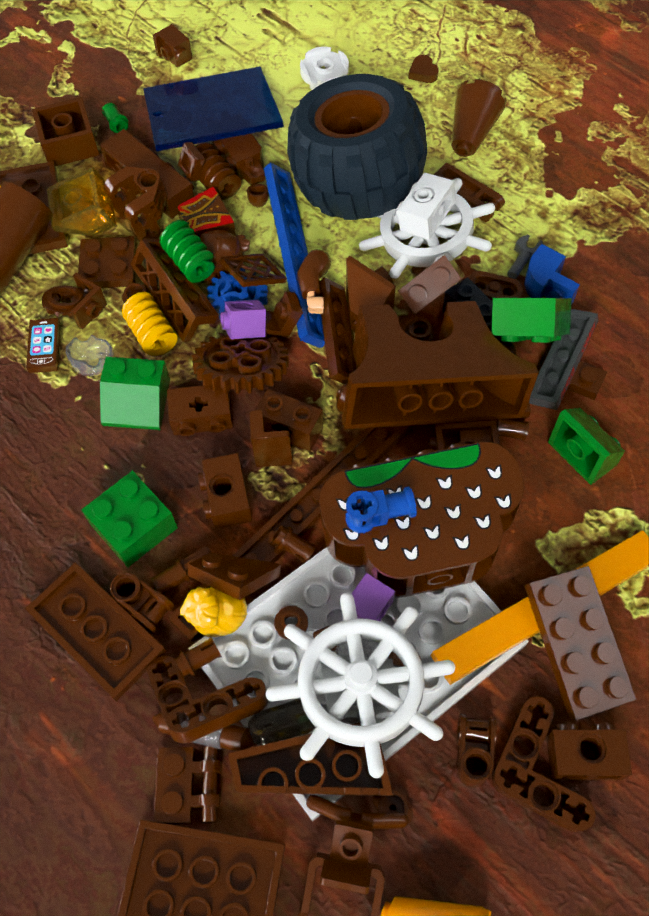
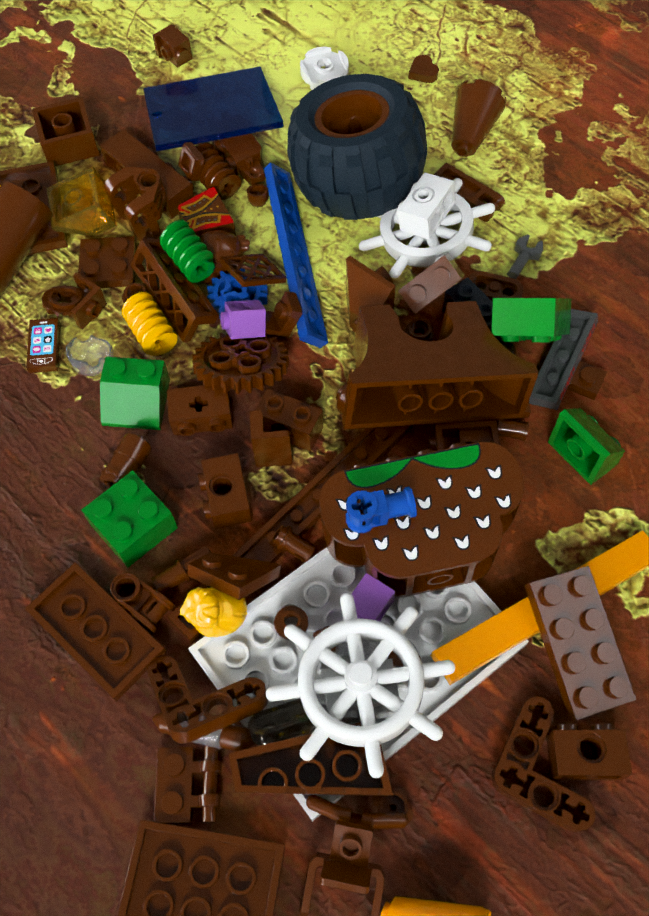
green pin [102,103,128,133] -> none
reddish brown pin [175,637,222,677] -> none
reddish brown arm [297,249,331,314] -> none
reddish brown plate [319,277,357,384] -> none
reddish brown piece [457,713,497,788] -> none
blue brick [524,244,580,305] -> none
none -> reddish brown piece [100,433,152,488]

